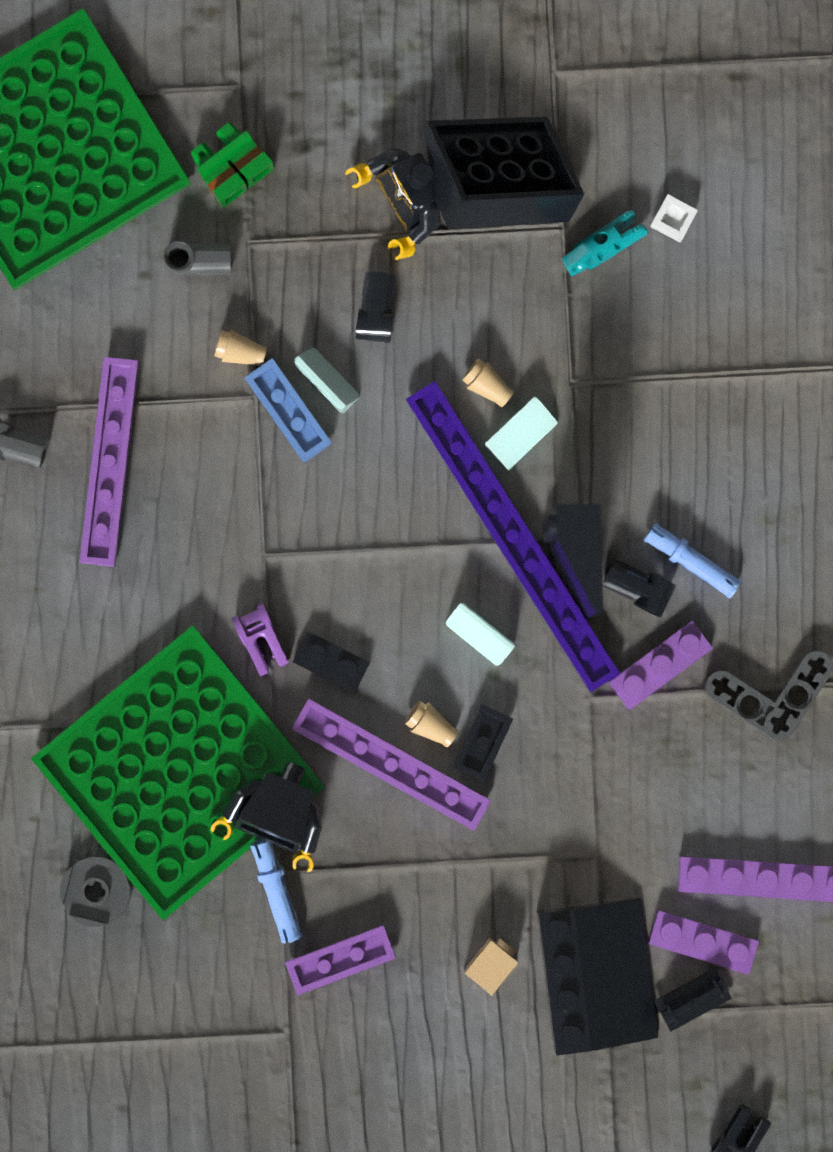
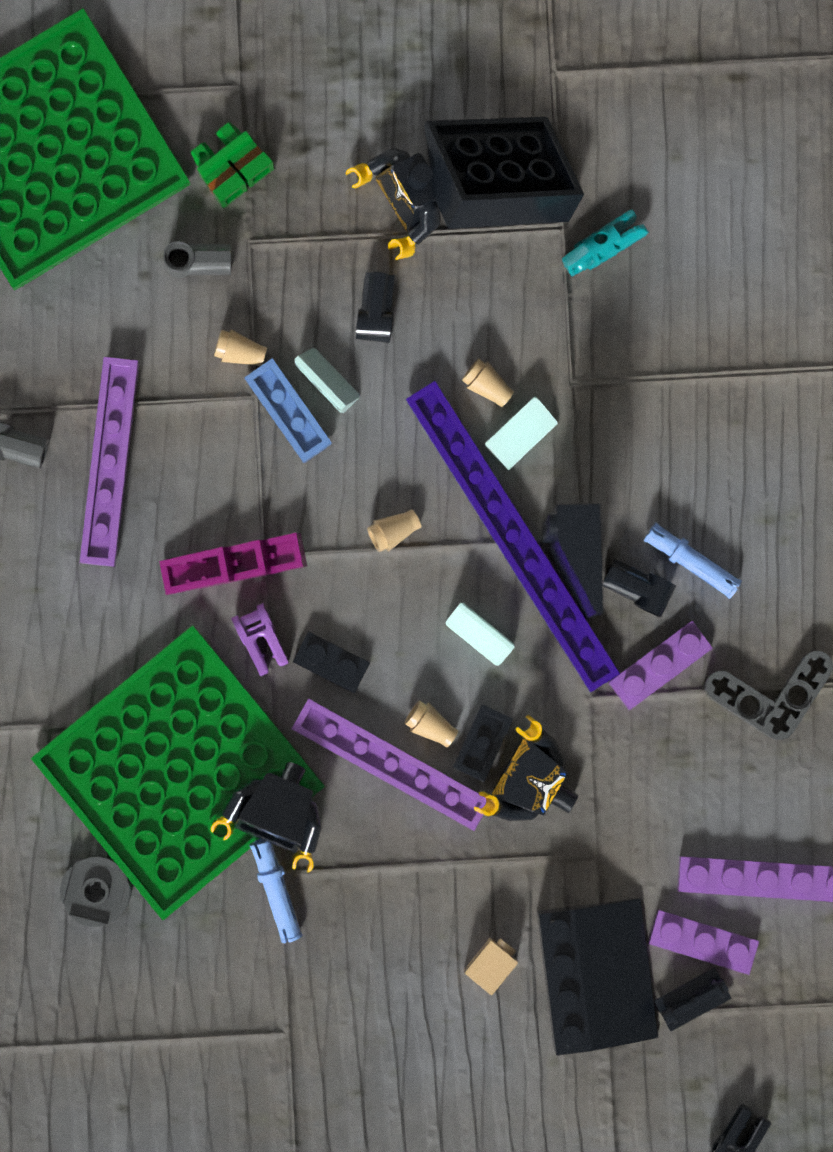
medium lavender plate [285,924,396,996] -> none
white plate [650,194,698,243] -> none
none -> magenta slope [159,533,308,595]
none -> tan cone [367,509,421,552]
none -> torso [474,715,579,821]

